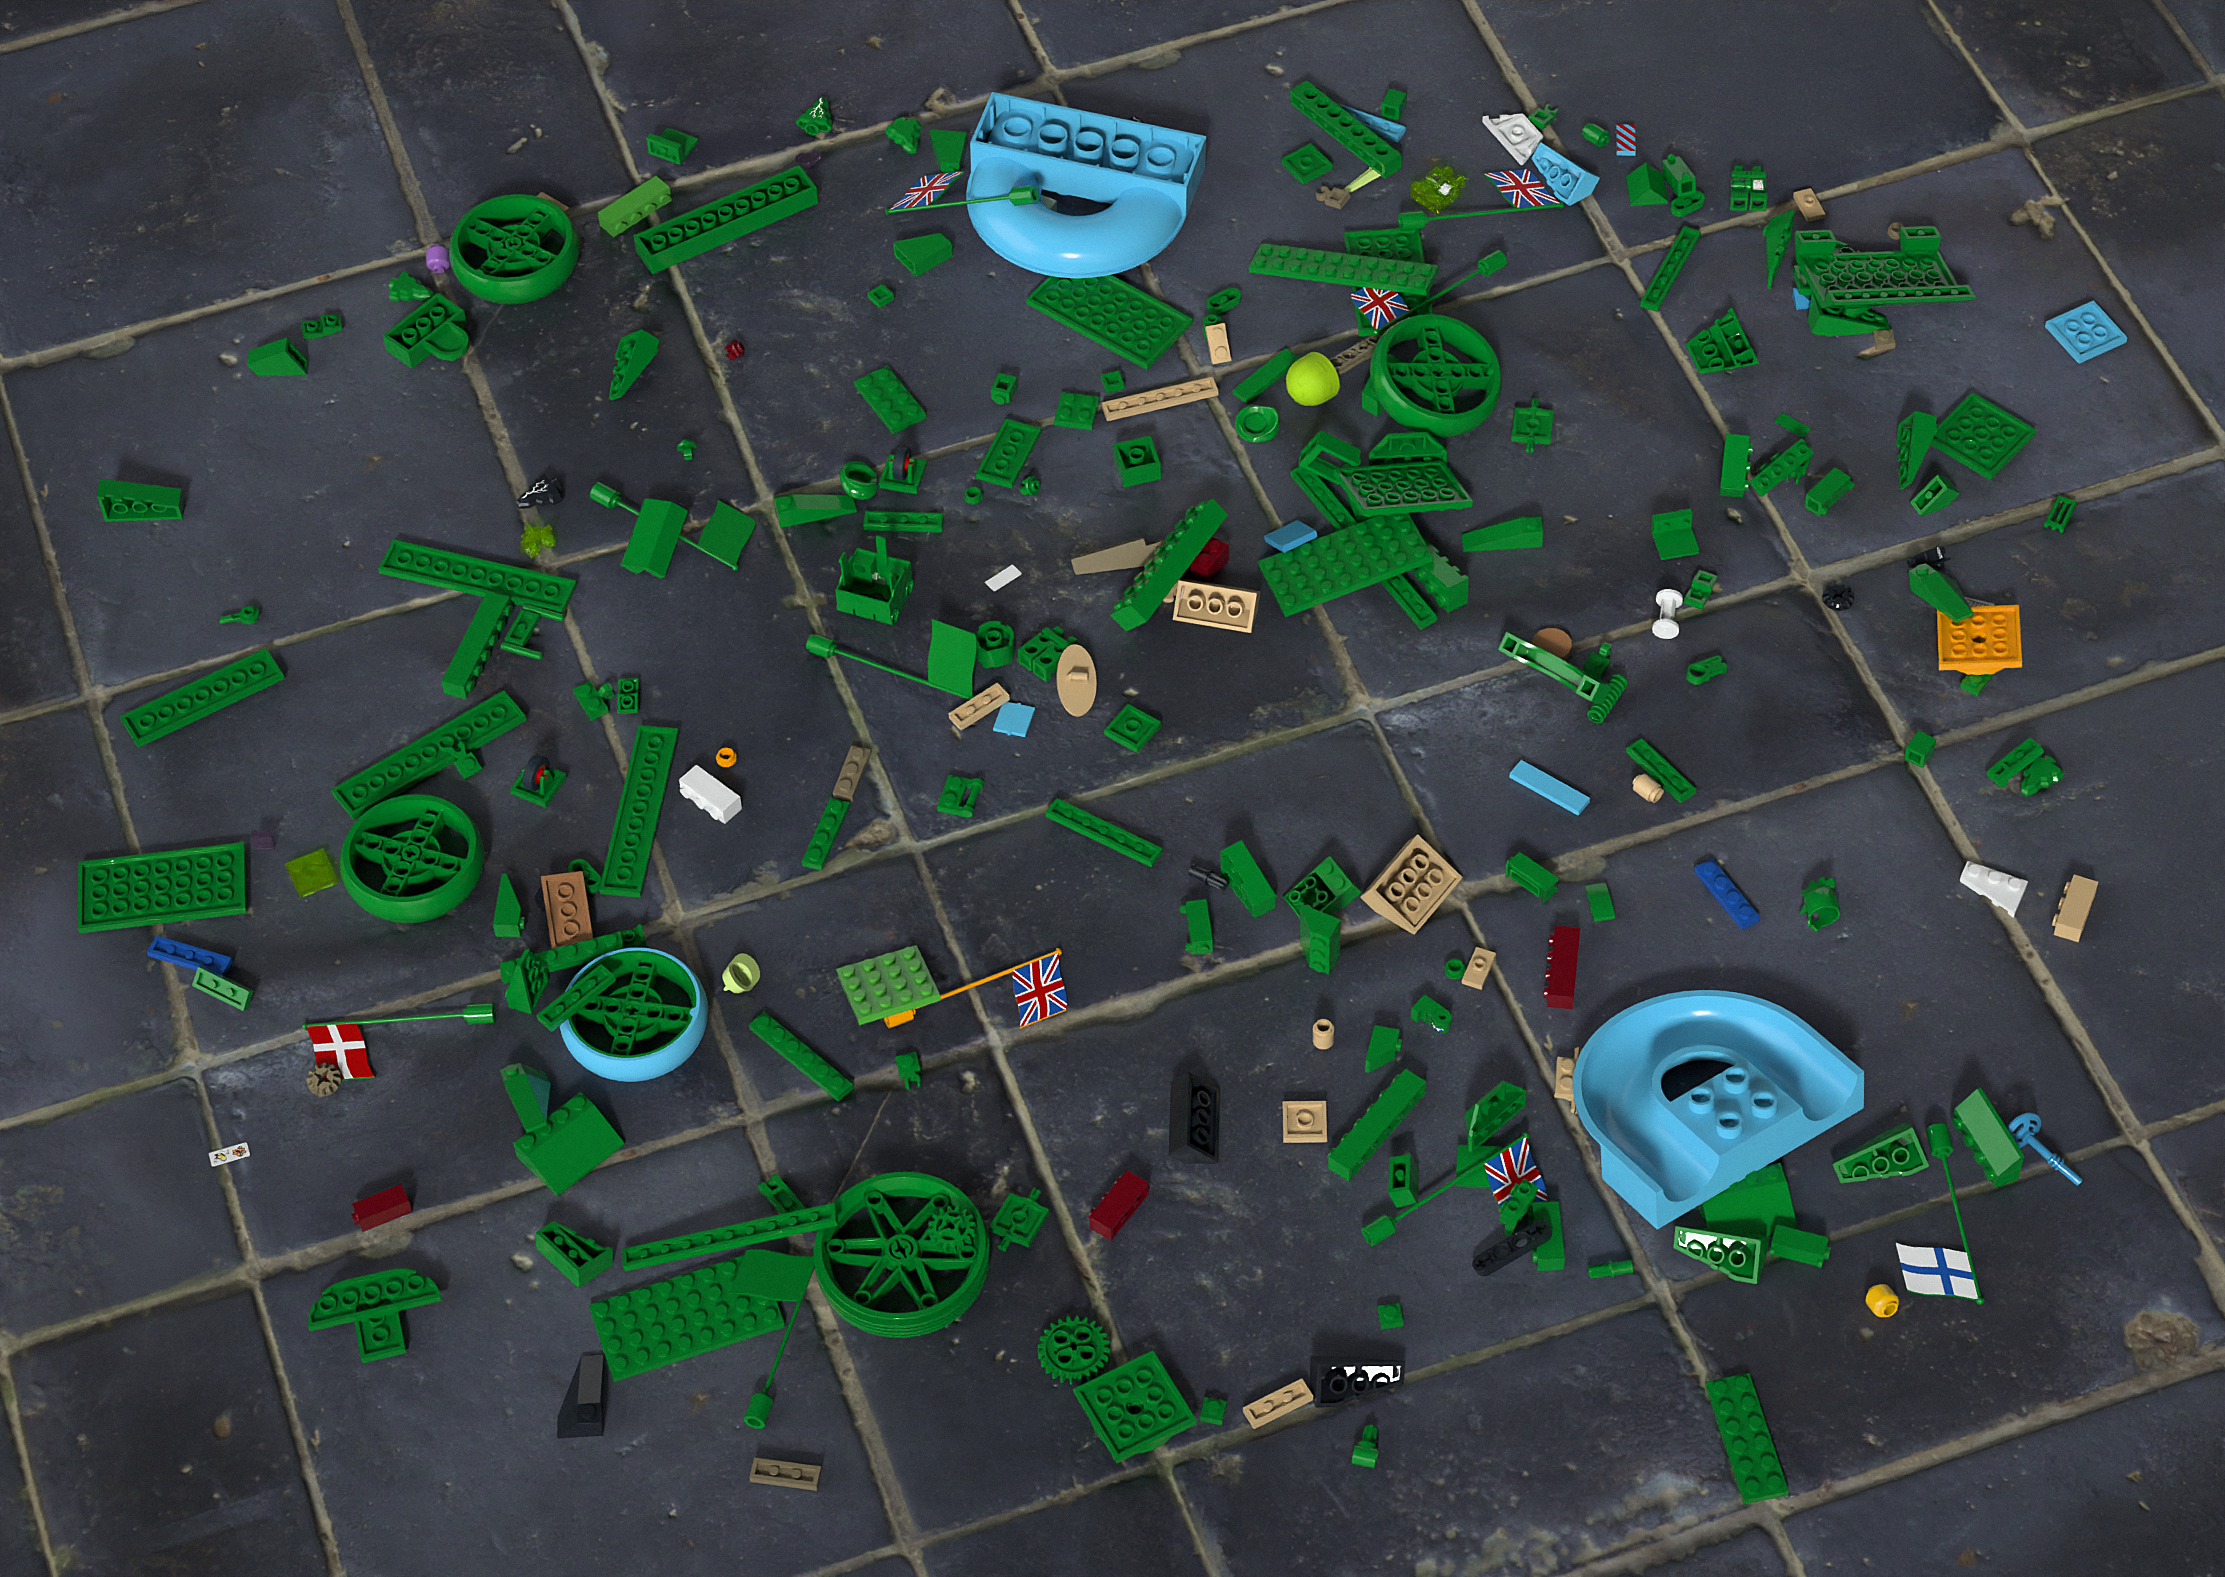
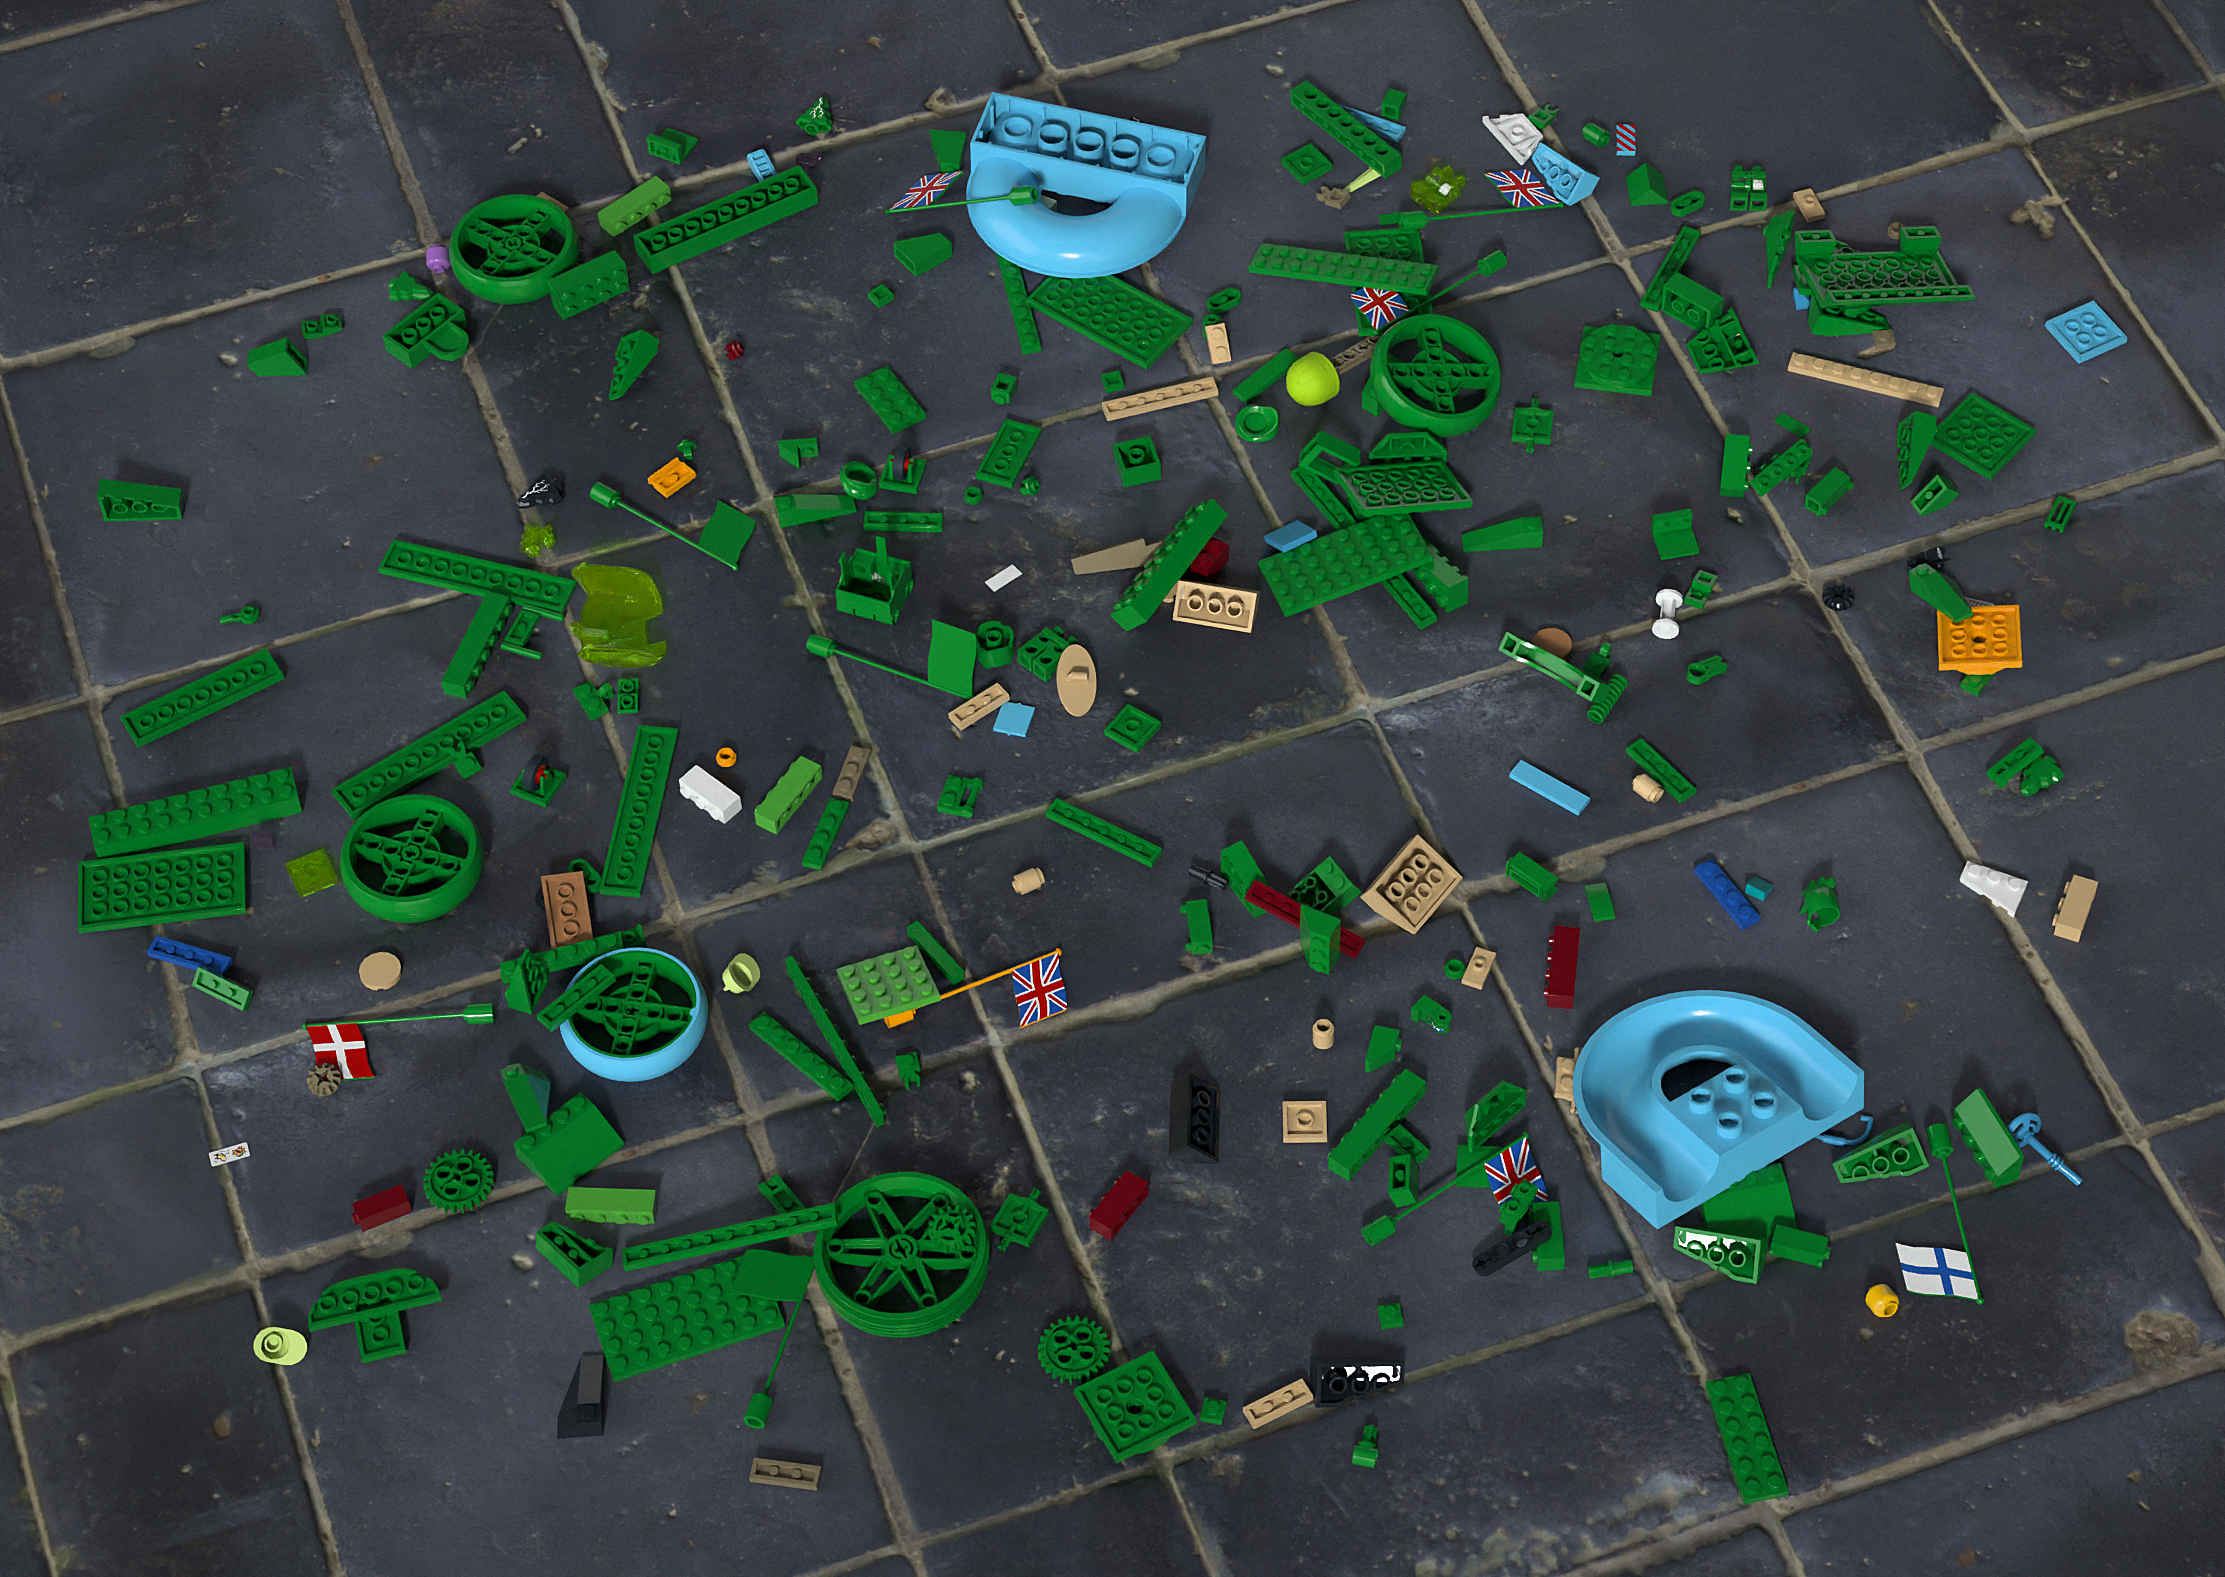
green slope [493,874,526,938] -> none
green slope [620,499,688,579] -> none
green rock [885,117,922,155] -> none
green plate [1054,392,1100,430] -> none
green brick [1662,153,1696,197] -> none
green brick [1904,730,1937,768] -> none
none -> green brick [88,767,302,859]
none -> yellowish green piece [253,1327,307,1365]
none -> tan tile [359,952,402,990]
none -> green gear [423,1149,494,1214]
none -> green brick [548,250,630,320]
none -> bright green brick [565,1187,658,1225]
none -> clear neon green piece [570,562,667,668]
none -> light orange plate [648,457,696,498]
none -> medium azure slope [747,149,777,182]
none -> bright green brick [754,756,823,835]
none -> green slope [778,438,819,469]
none -> green plate [785,956,886,1128]
none -> green piece [907,921,965,985]
none -> green plate [995,252,1041,355]
none -> tan brick [1012,868,1045,895]
none -> dark red plate [1244,880,1366,960]
none -> green sticker [1378,210,1411,226]
none -> green plate [1384,1124,1430,1166]
none -> green piece [1574,324,1660,396]
none -> green brick [1661,272,1724,333]
none -> teal slope [1745,877,1774,902]
none -> tan plate [1788,352,1944,408]
none -> dark azure piece [1814,1115,1873,1147]

